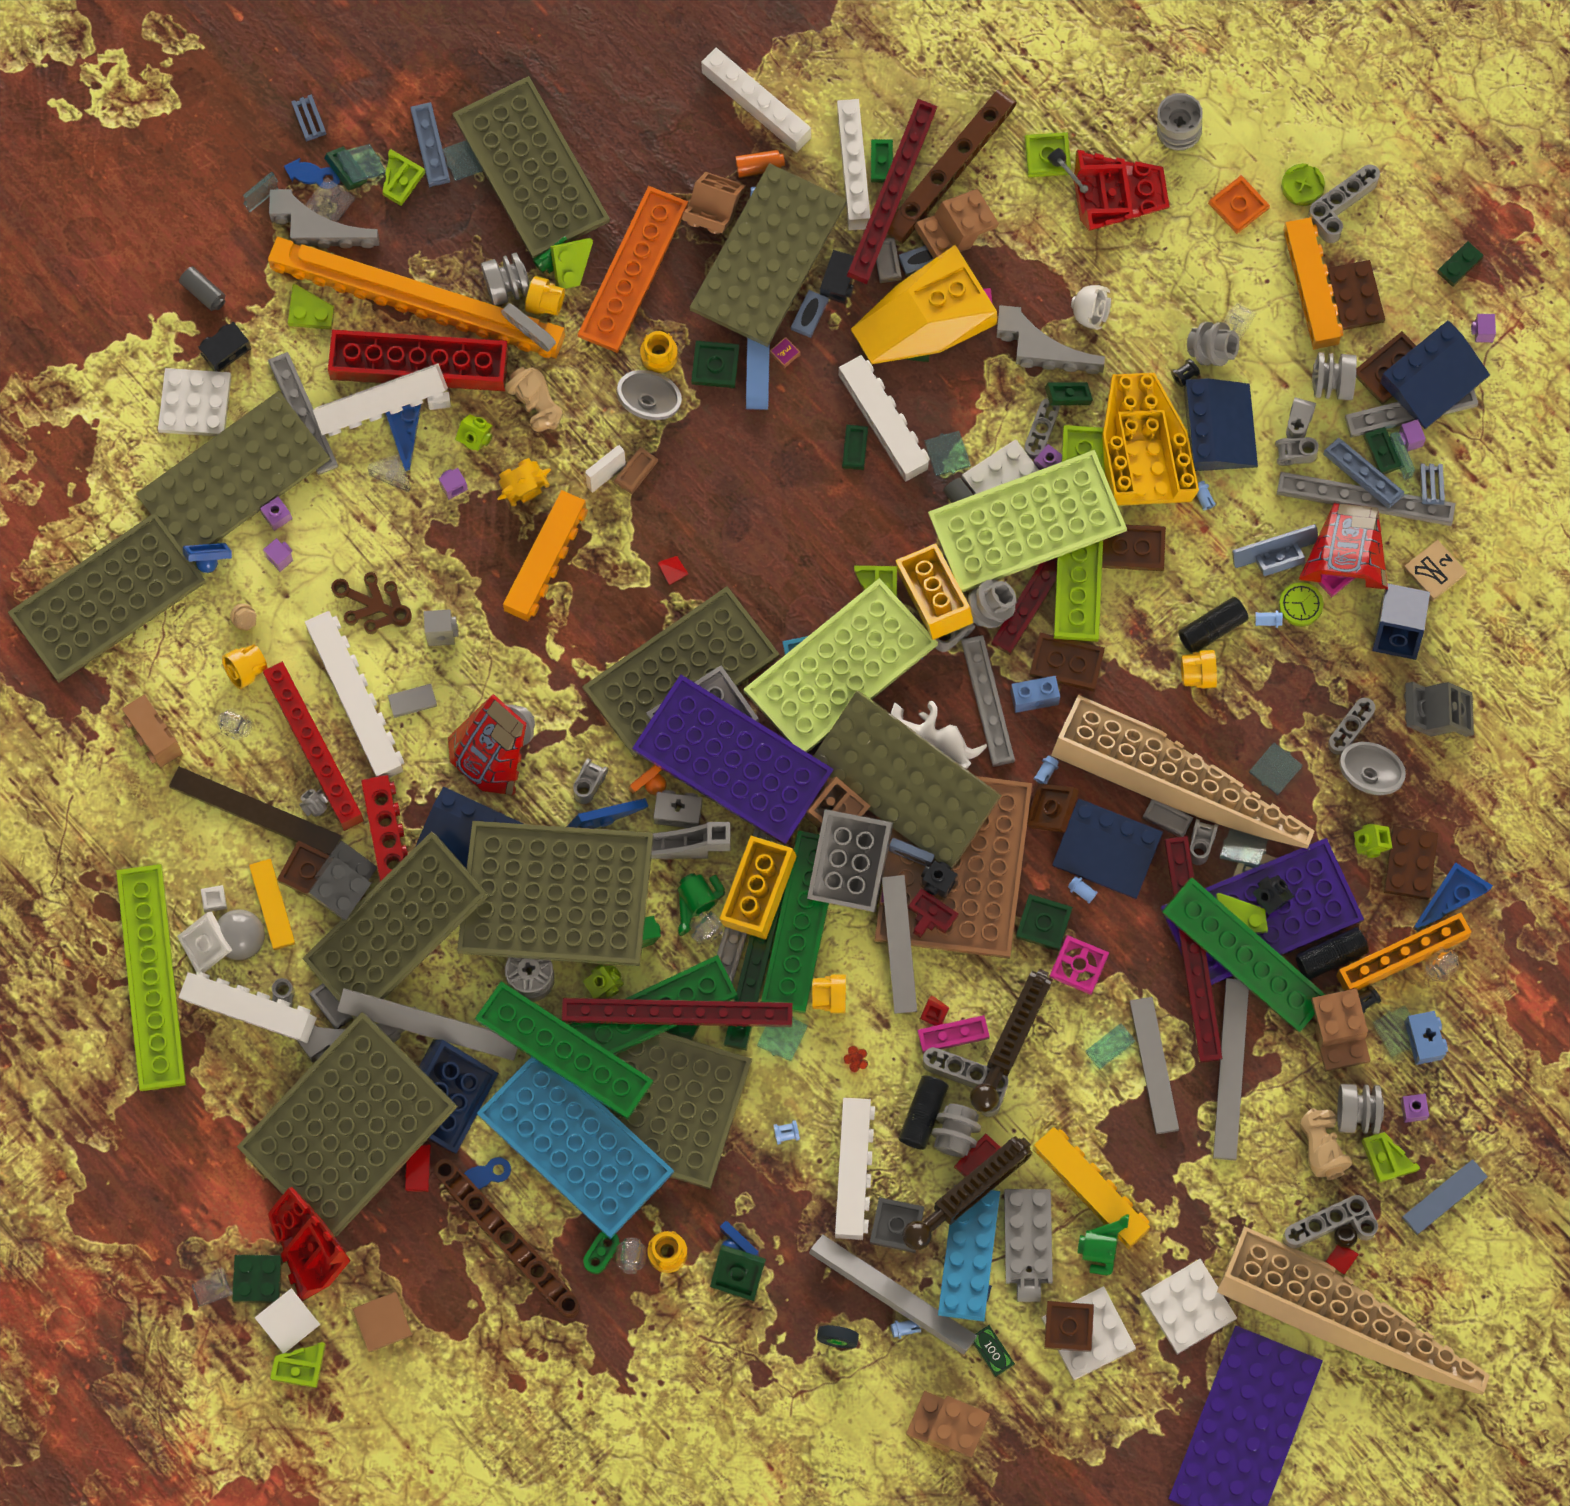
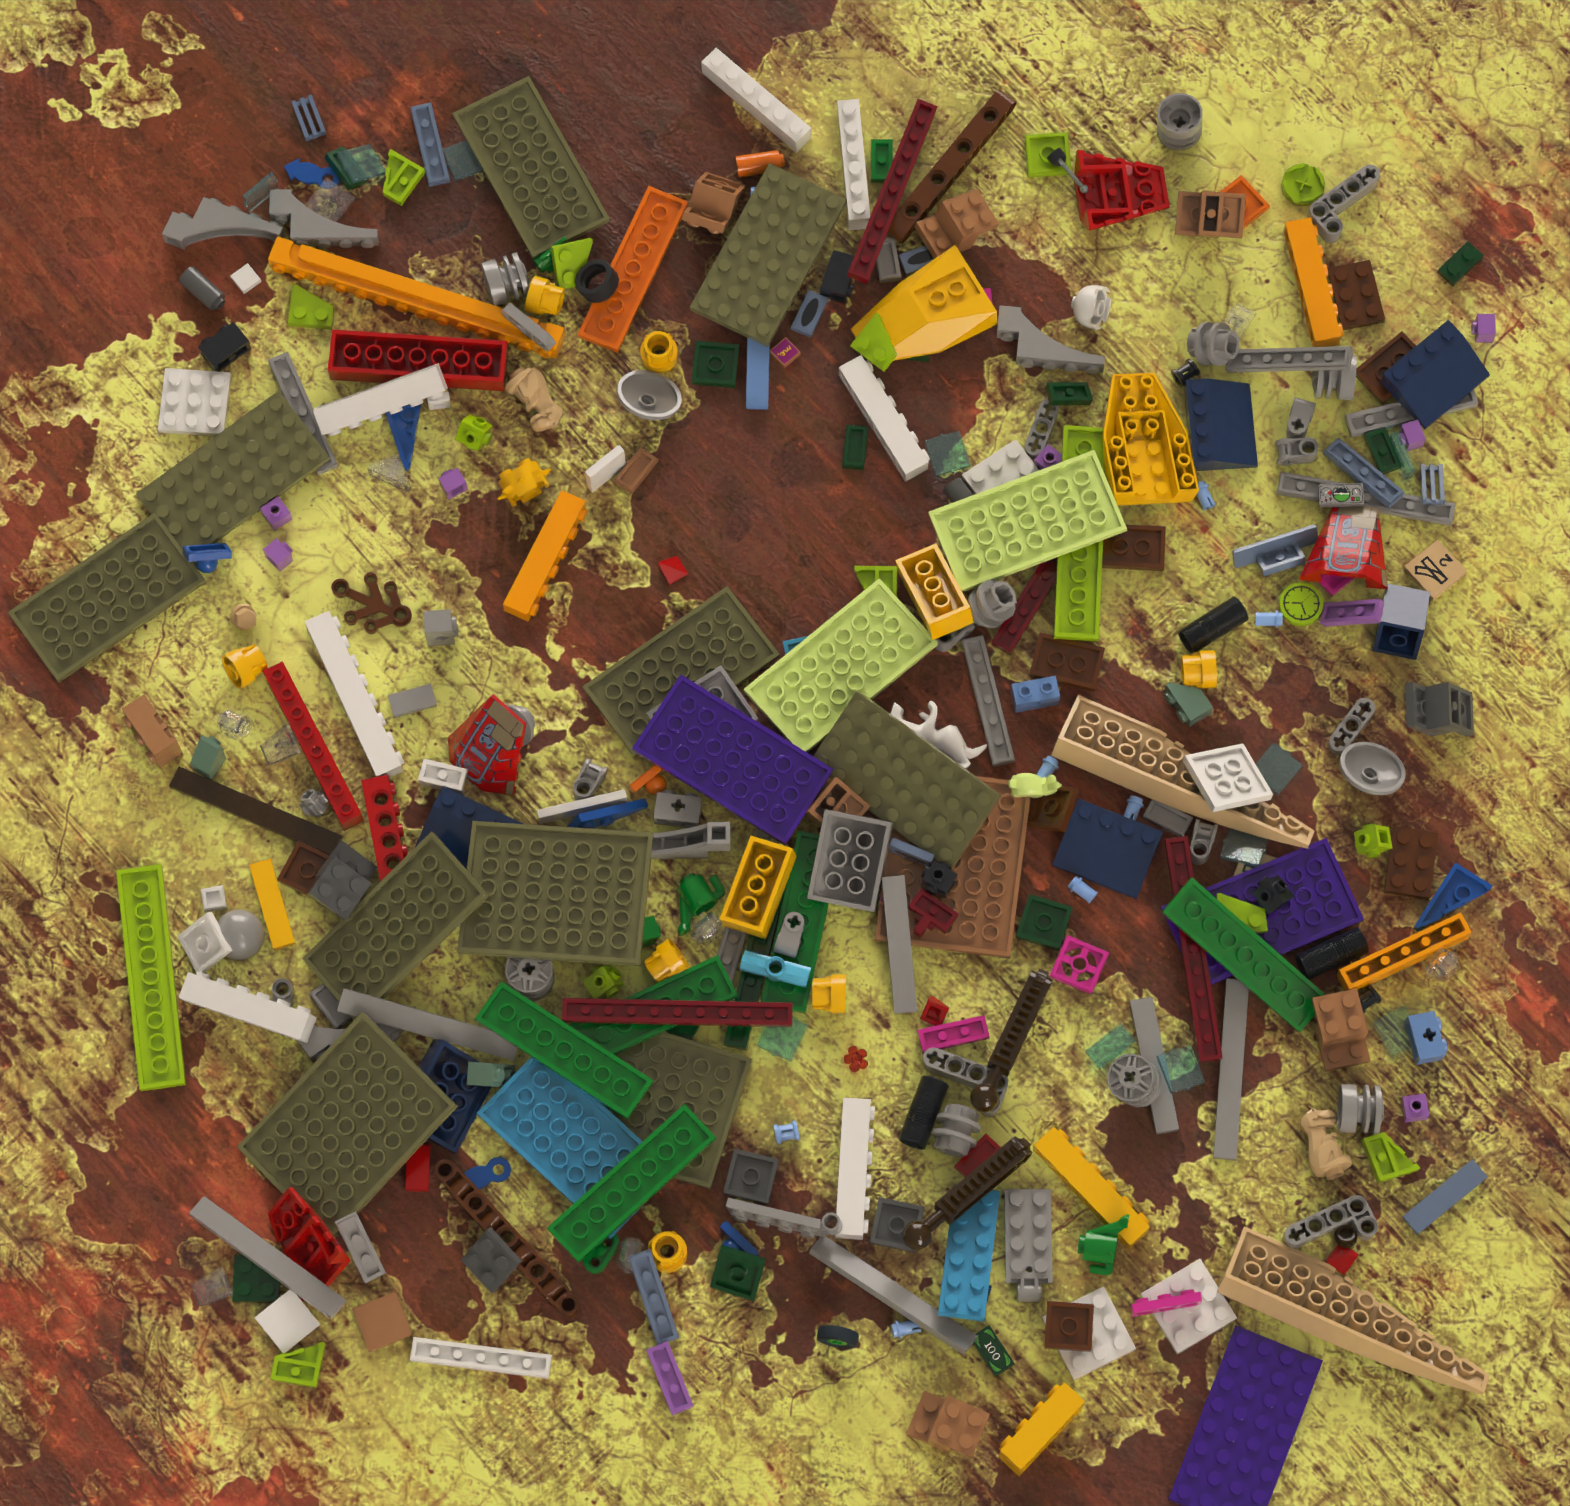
none -> light grey arch [162,197,285,250]
none -> light grey tile [189,1196,346,1320]
none -> sand green slope [190,735,226,780]
none -> white tile [230,263,261,294]
none -> clear slope [260,724,301,766]
none -> light grey tile [335,1211,386,1283]
none -> white tile [410,1337,552,1379]
none -> white panel [418,759,468,796]
none -> dark grey plate [461,1228,522,1293]
none -> sand green slope [467,1062,516,1087]
none -> white tile [537,789,627,824]
none -> green plate [547,1104,716,1263]
none -> black tyre [575,259,619,303]
none -> sand blue tile [628,1249,679,1345]
none -> yellow piece [644,938,690,983]
none -> medium lavender plate [646,1341,694,1416]
none -> dark grey plate [723,1149,779,1205]
none -> light grey hinge [726,1198,842,1239]
none -> medium azure piece [740,950,811,988]
none -> light grey piece [773,912,804,958]
none -> lime wing [850,313,897,372]
none -> yellow brick [999,1382,1085,1476]
none -> yellowish green animal [1008,773,1062,798]
none -> light grey wheel [1107,1054,1163,1107]
none -> light blue pin [1123,795,1144,821]
none -> dark pink plate [1130,1289,1202,1317]
none -> clear light blue piece [1156,1045,1205,1094]
none -> sand green slope [1164,682,1213,727]
none -> medium nougat bracket [1175,191,1246,239]
none -> white plate [1183,743,1273,812]
none -> light grey tile [1225,346,1353,373]
none -> light grey tile [1318,483,1364,507]
none -> medium lavender plate [1320,599,1385,627]

